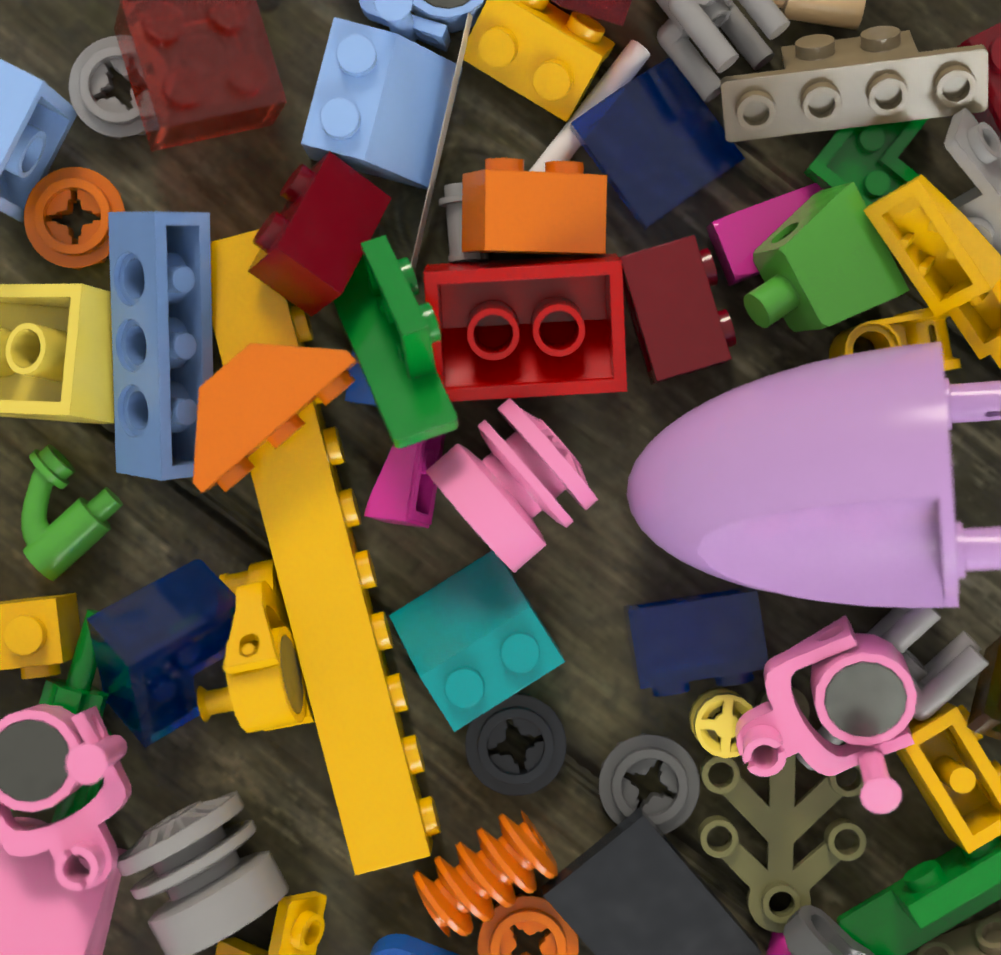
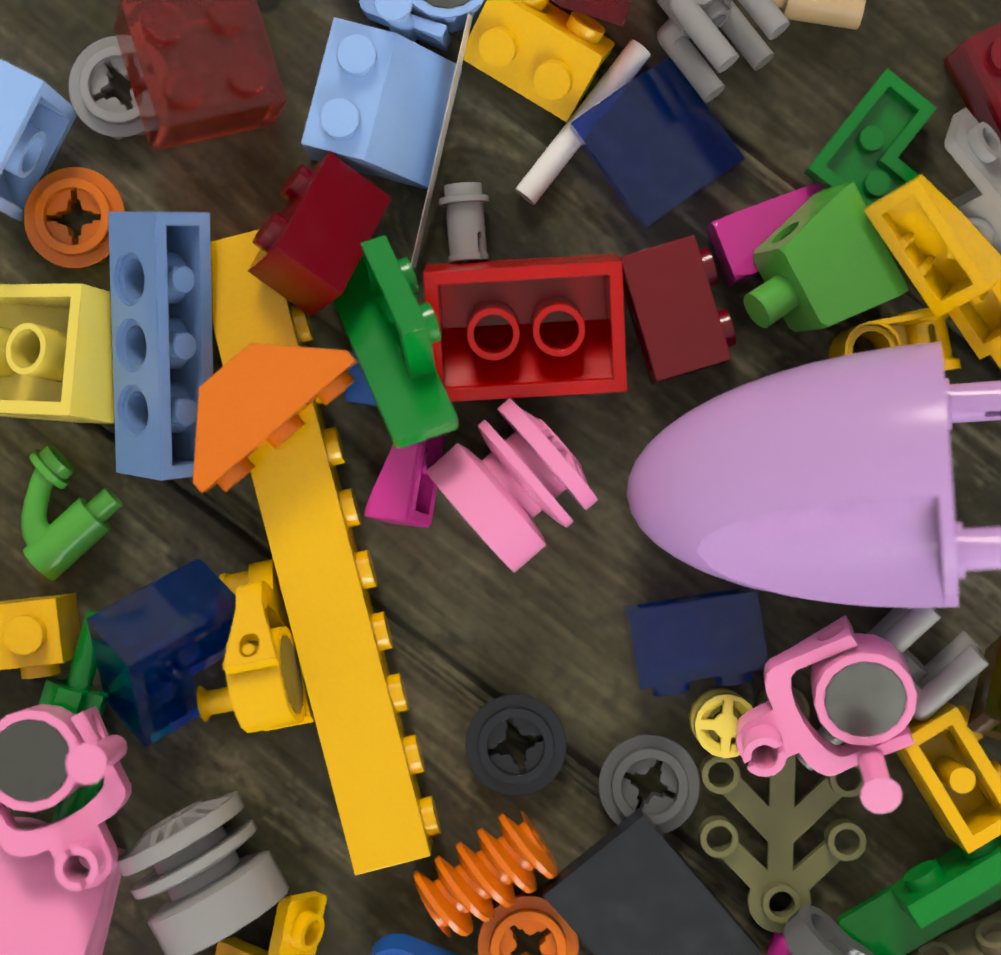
teal slope [389,550,565,732] -> none
orange brick [462,158,607,255] -> none
dark tan bracket [720,26,988,142] -> none

